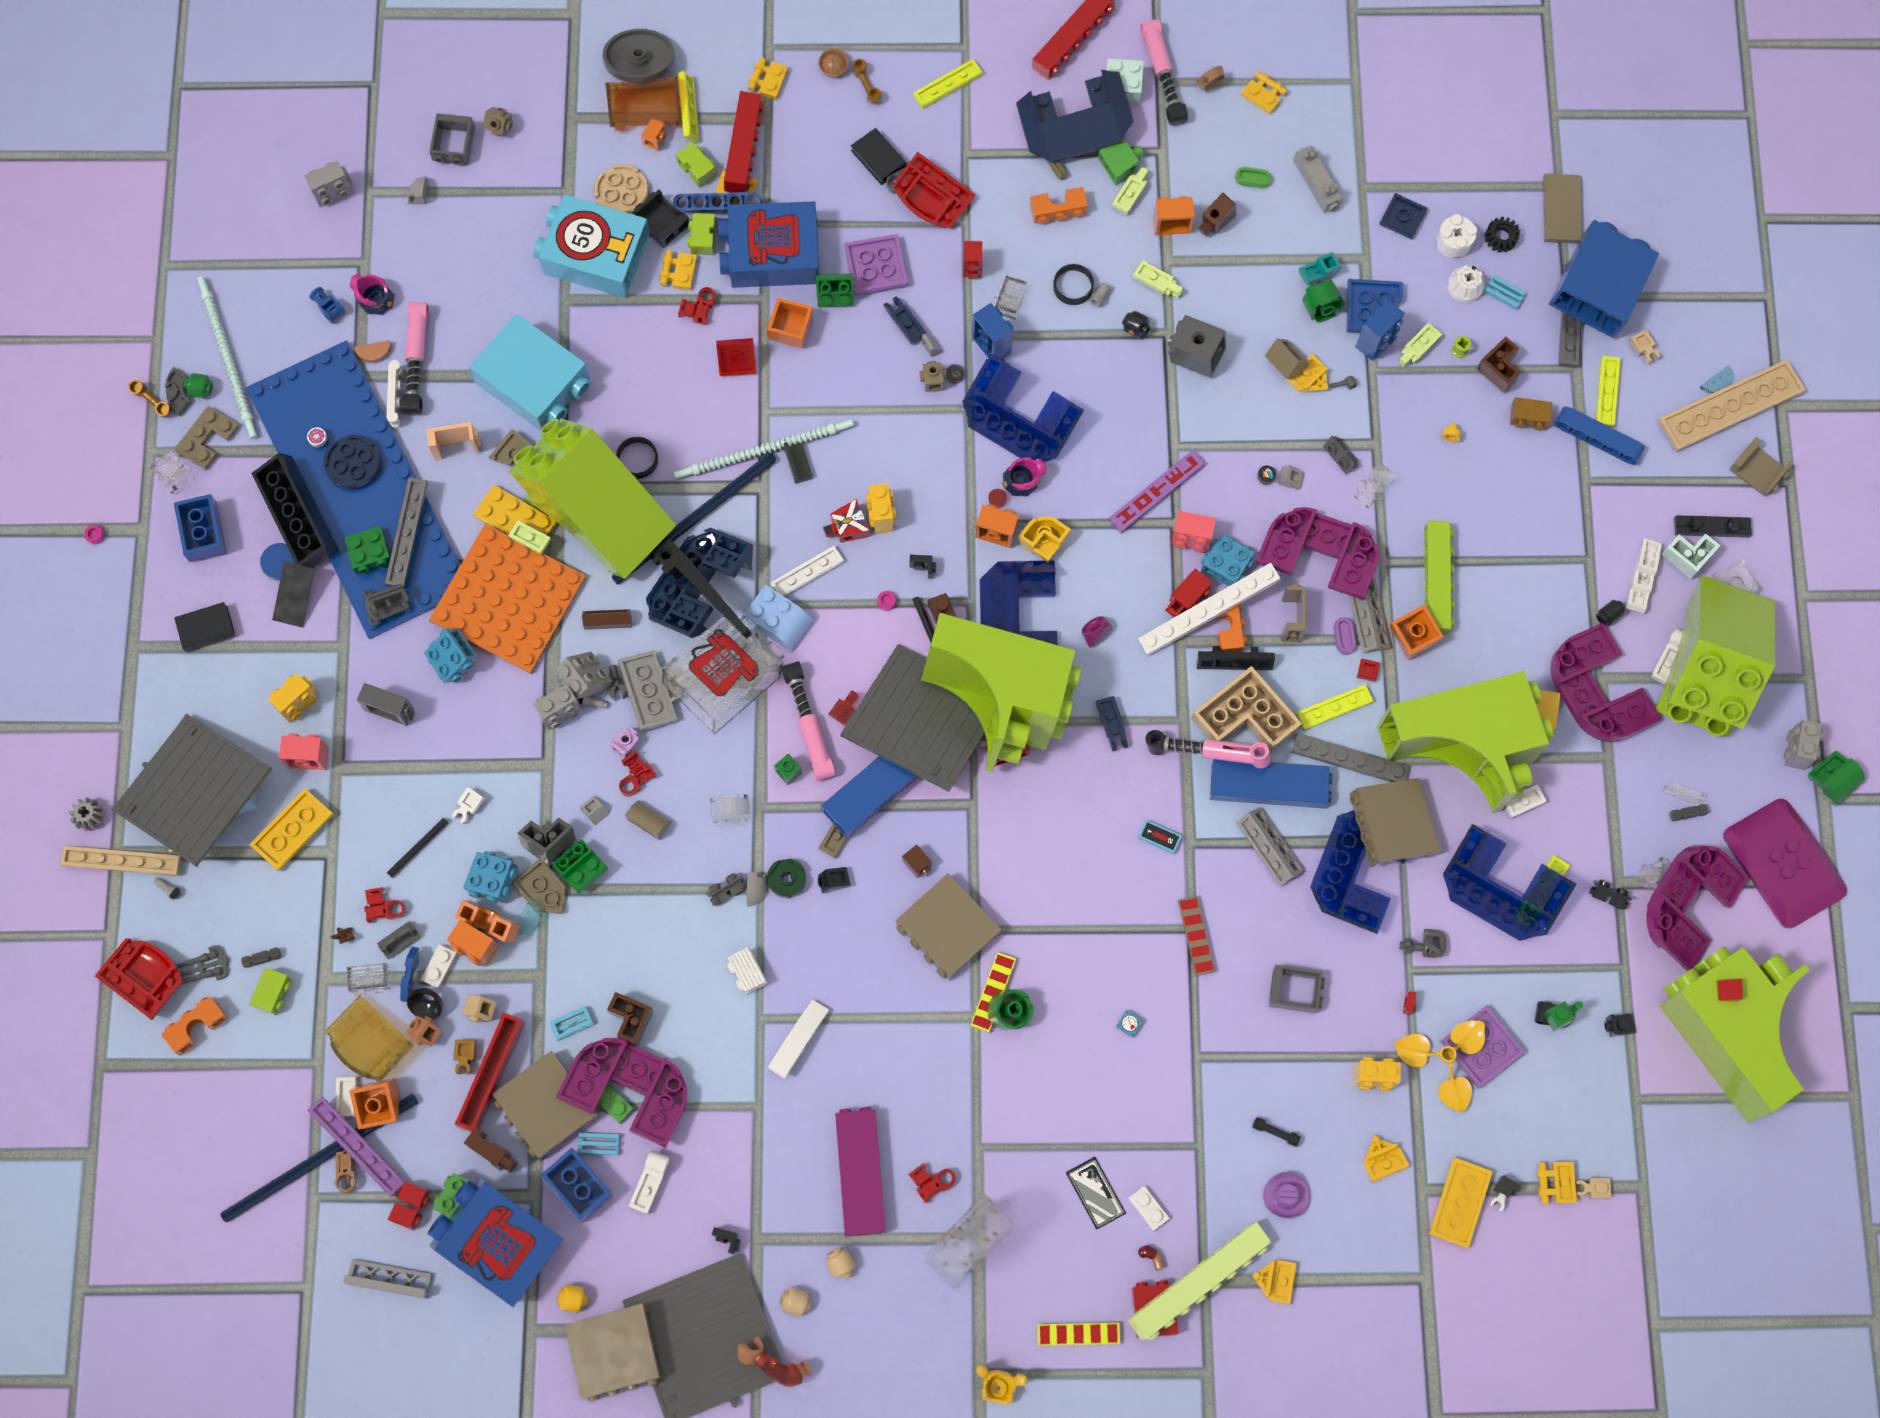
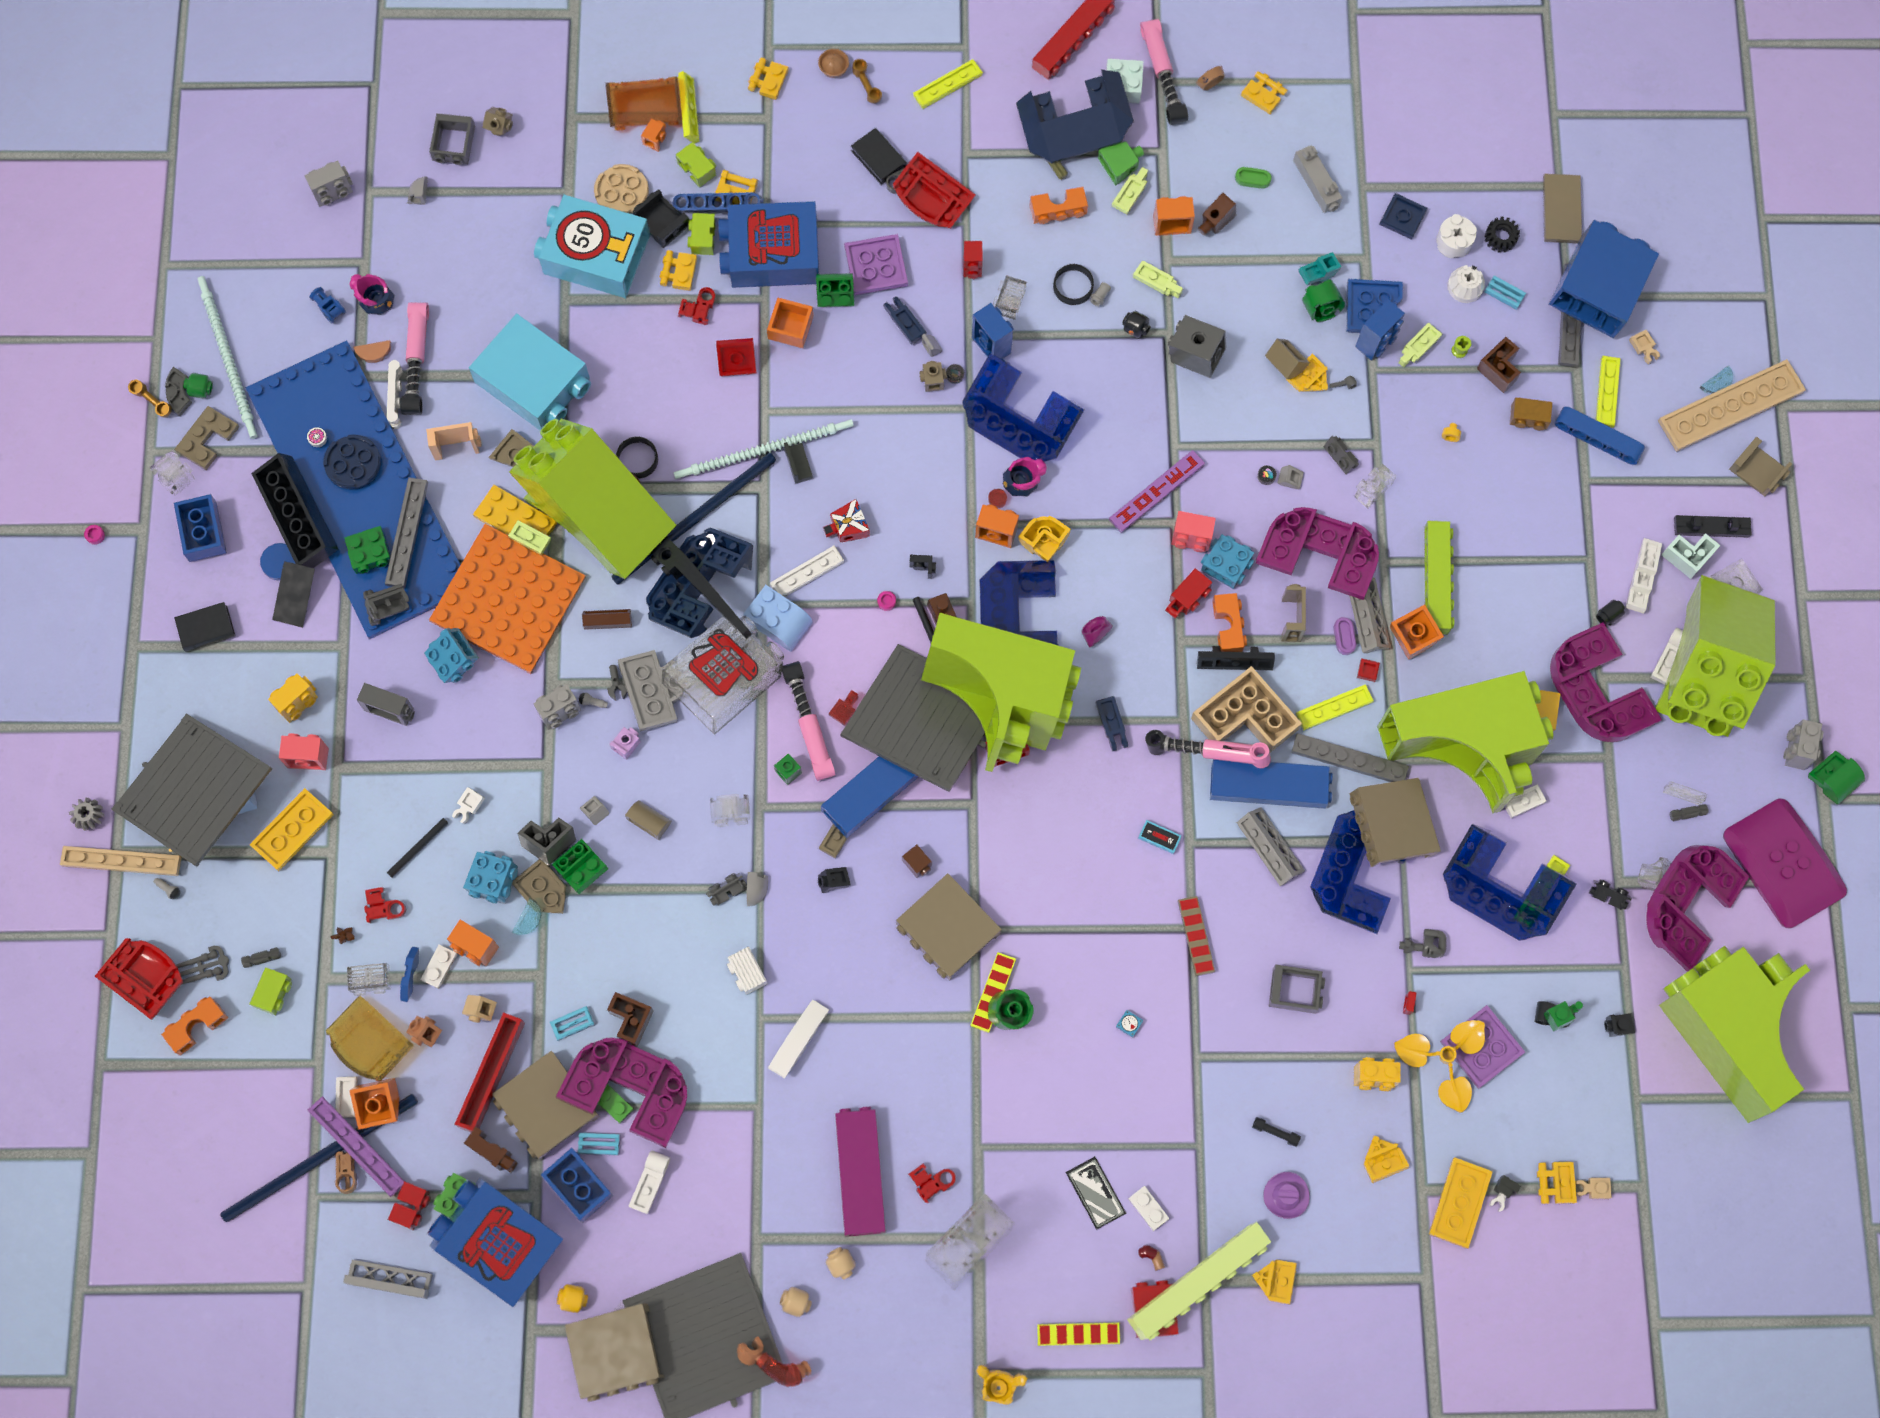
dark grey hinge [377,921,421,959] -> none
black piece [407,988,443,1020] -> none
pearl gold plate [454,1039,476,1075] -> none
orange arch [455,900,522,943] -> none
light grey brick [556,652,612,699] -> none
dark grey dish [603,29,675,83] -> none
red piece [619,751,657,797] -> none
black bracket [712,1227,741,1254] -> none
red brick [724,91,764,193] -> none
dark green plate [767,859,806,899] -> none
yellow brick [866,483,896,534] -> none
white plate [1138,563,1281,656] -> none
red slope [1717,979,1743,1001] -> none

